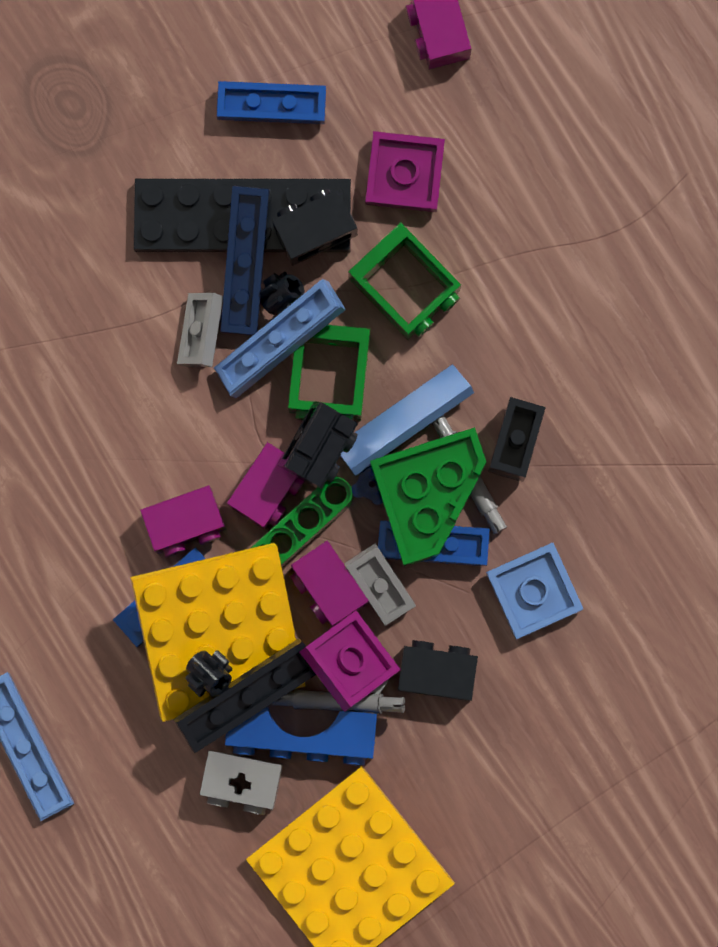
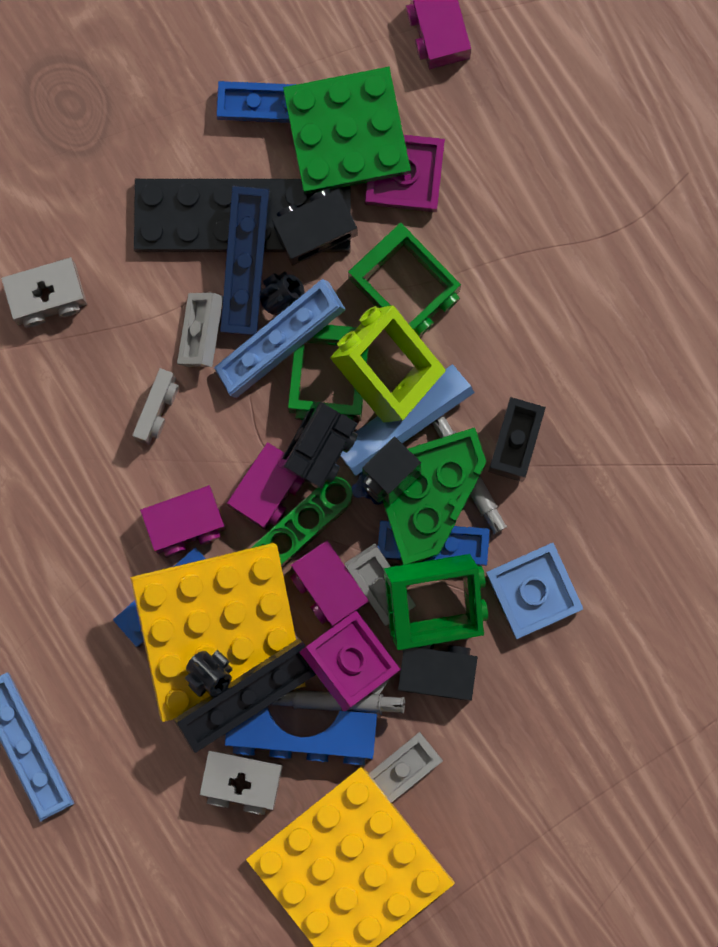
none -> light grey brick [1,257,87,328]
none -> light grey plate [132,368,179,445]
none -> green plate [283,66,411,195]
none -> lime window [330,305,446,423]
none -> black brick [362,436,421,505]
none -> light grey plate [369,732,443,803]
none -> green window [383,554,488,650]

